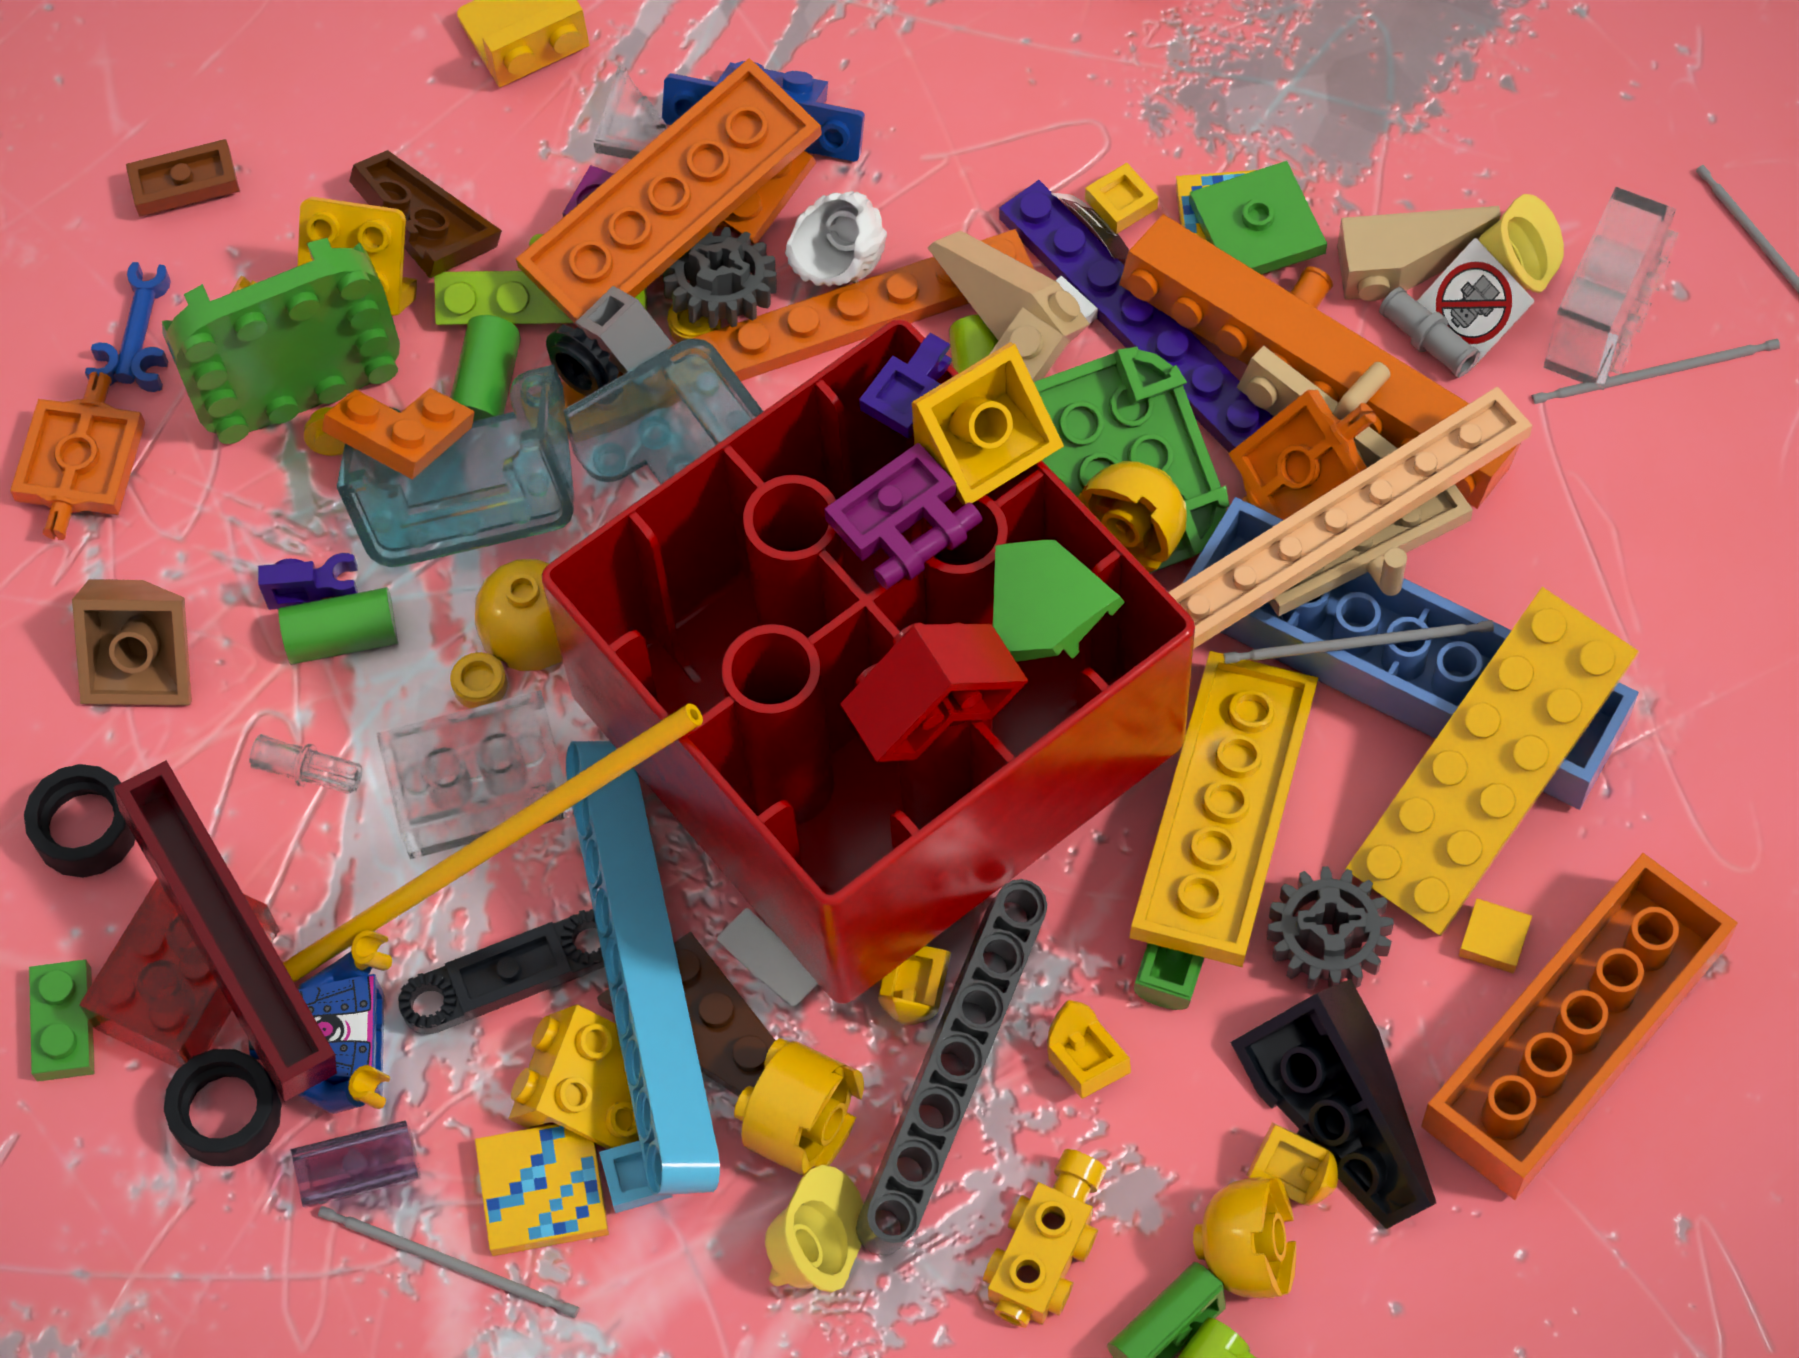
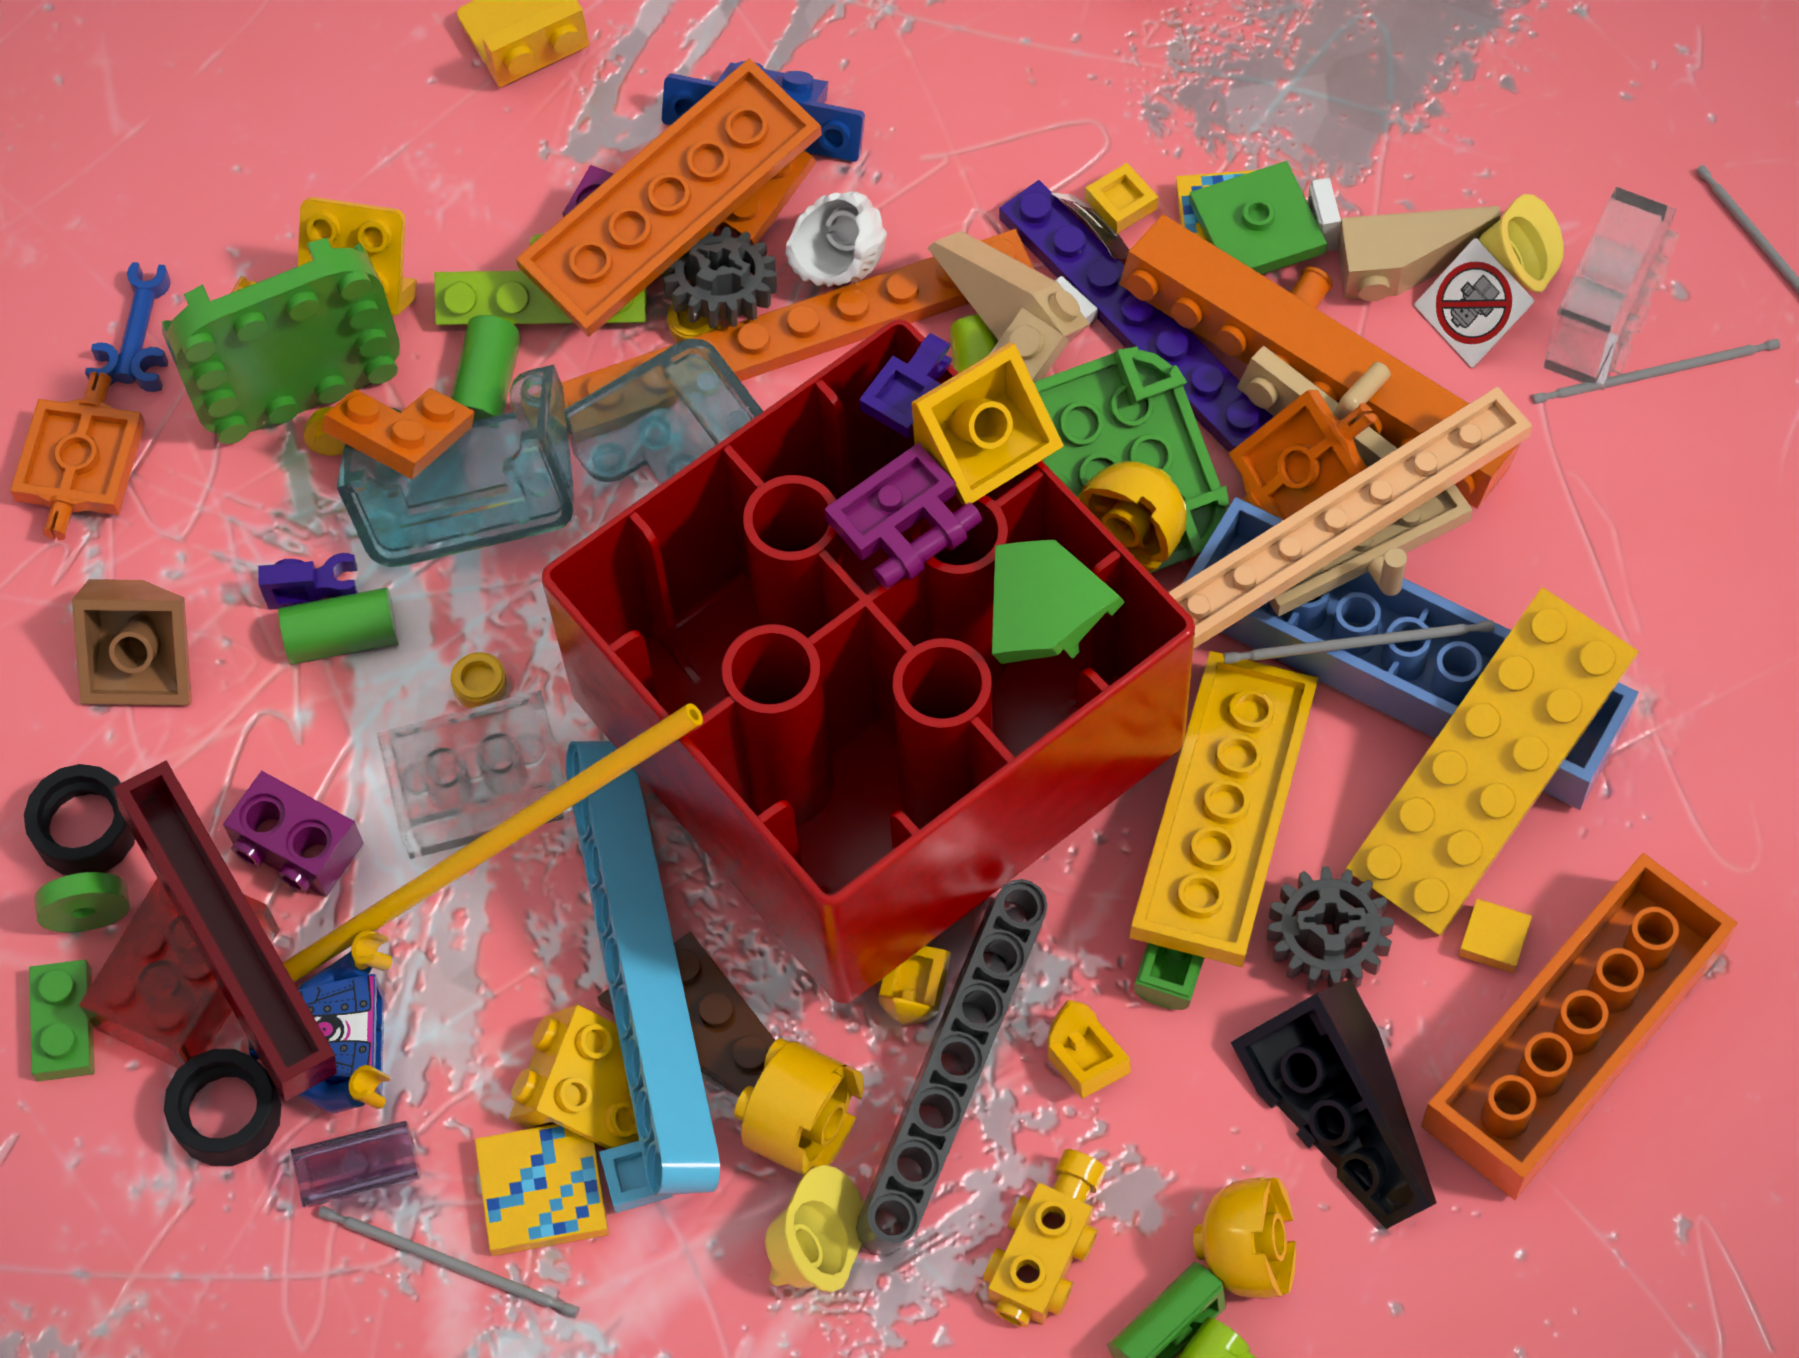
dark orange plate [126,139,240,217] -> none
clear axle [249,734,363,794] -> none
reddish brown wing [349,150,502,278] -> none
black plate [398,909,604,1034] -> none
yellow cylinder [475,559,563,671] -> none
black gear [546,324,620,400] -> none
light grey brick [575,286,673,380] -> none
clear tile [593,66,667,159] -> none
white sticker [717,908,818,1007] -> none
red brick [840,622,1028,762] -> none
yellow plate [1246,1122,1338,1206] -> none
light grey pin [1379,287,1480,378] -> none
none -> bright green piece [34,872,130,933]
none -> magenta brick [223,770,364,897]
none -> white tile [1307,178,1341,252]

